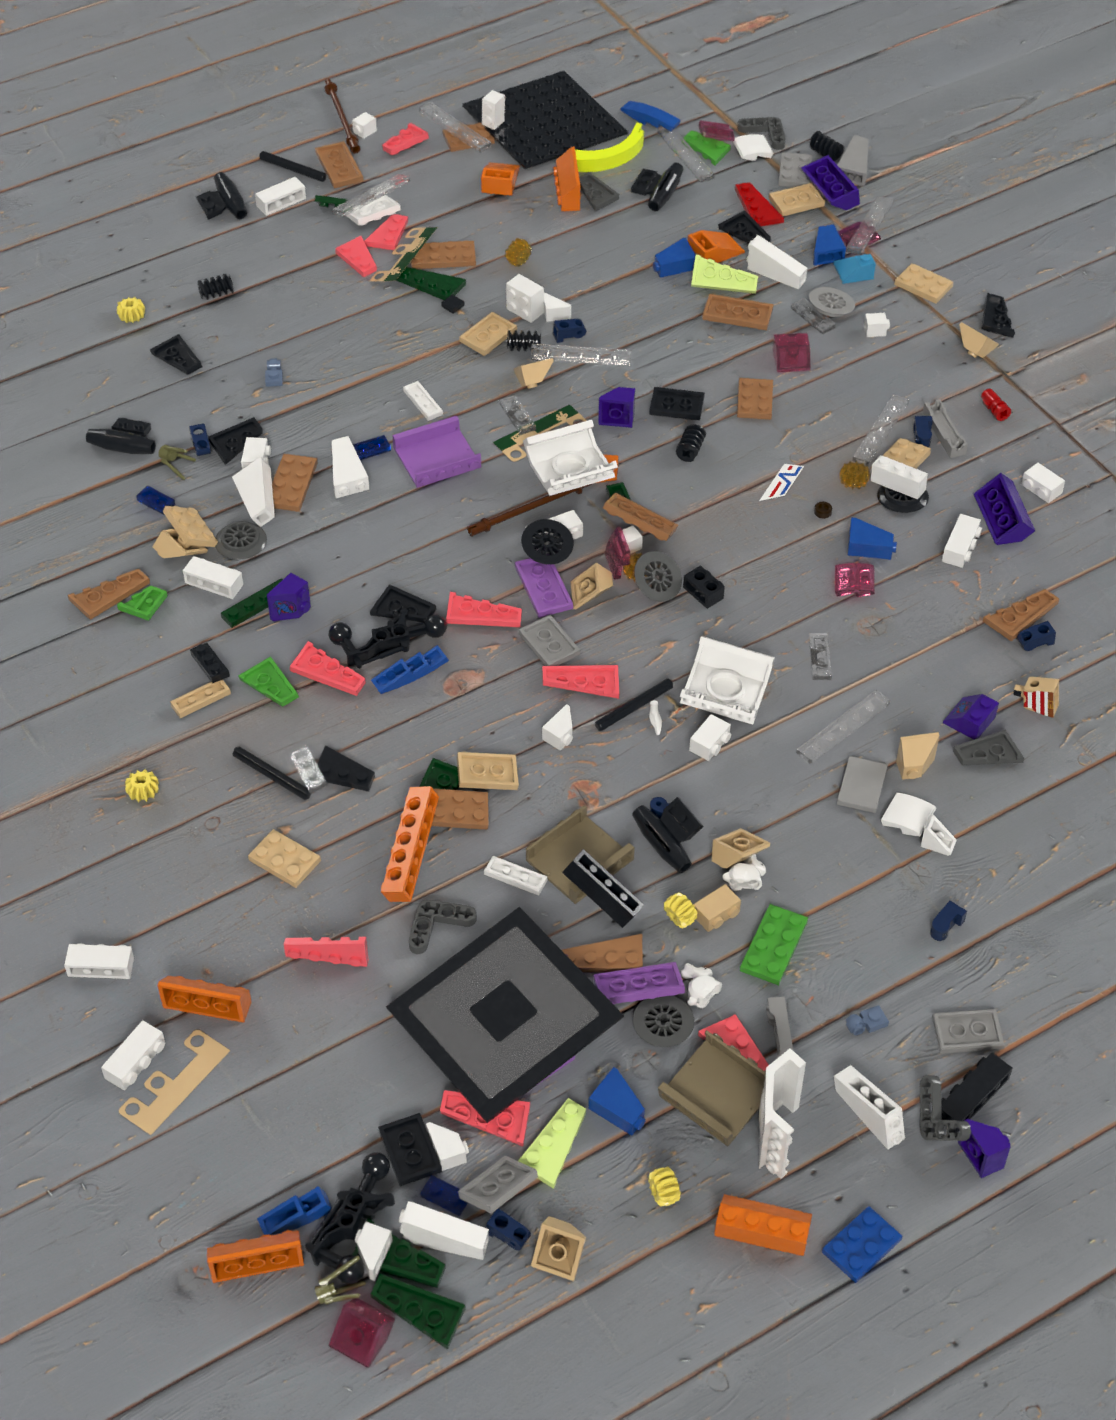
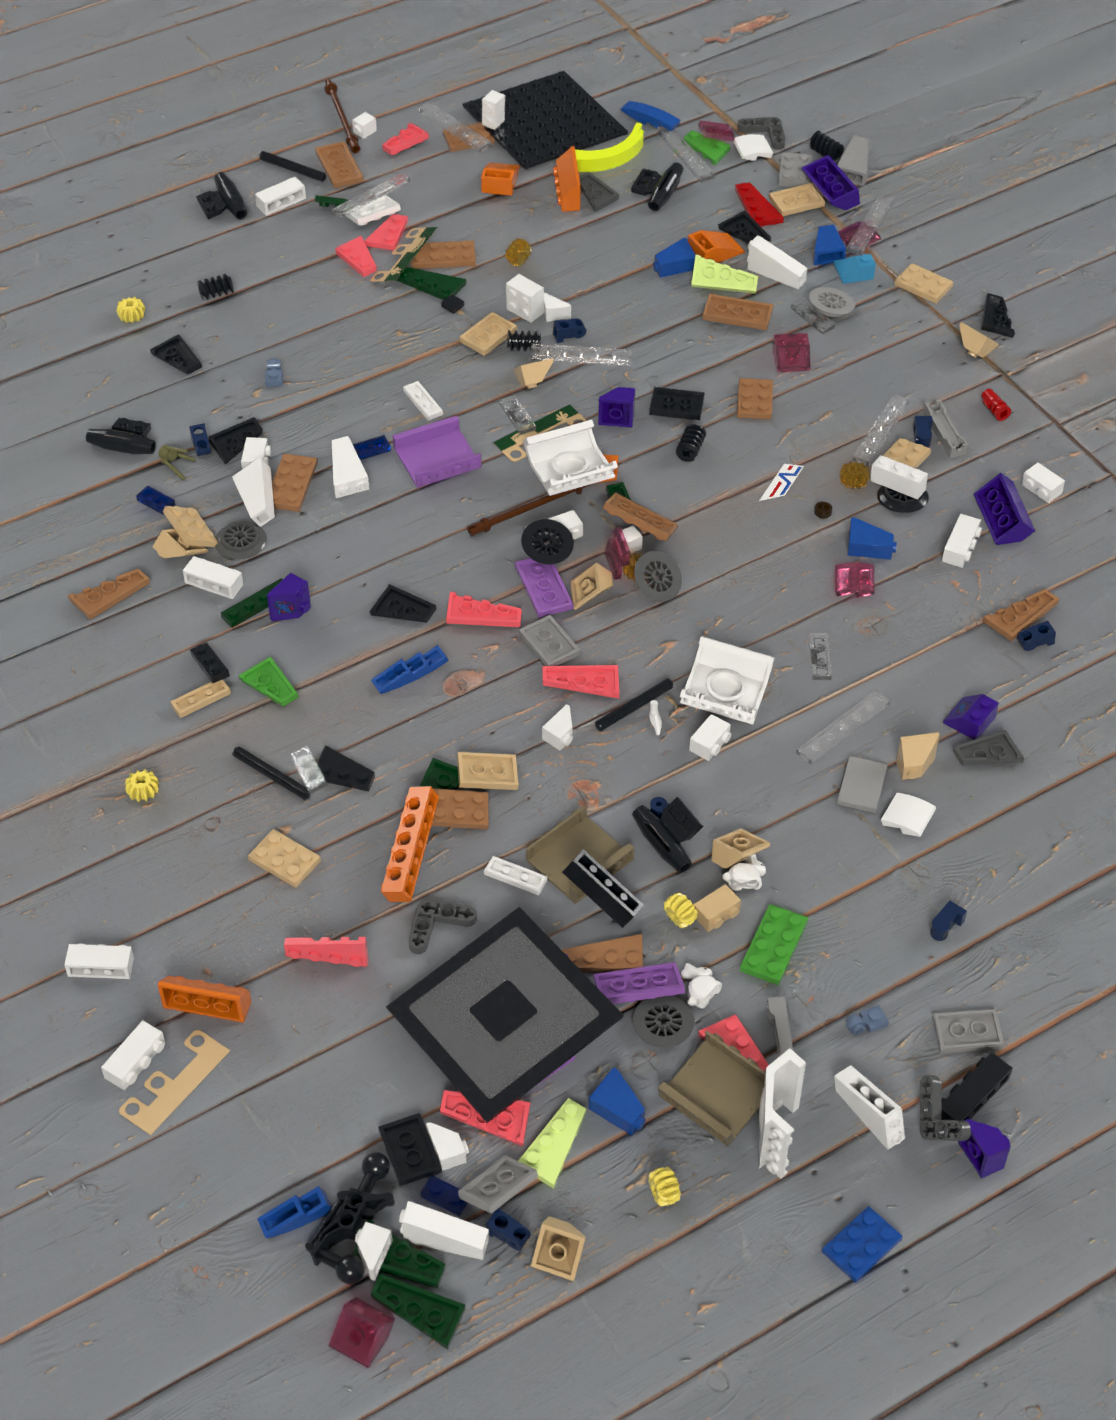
bright green wing [117,586,168,621] -> none
orange slope [207,1230,304,1283] -> none
coral wing [290,641,366,696] -> none
olive plant [315,1256,366,1305] -> none
black piece [328,608,447,669] -> none
black brick [683,565,725,609] -> none
orange slope [715,1194,812,1256] -> none
white brick [864,313,890,337] -> none
white slope [921,814,957,856] -> none
torso [1014,677,1059,718] -> none

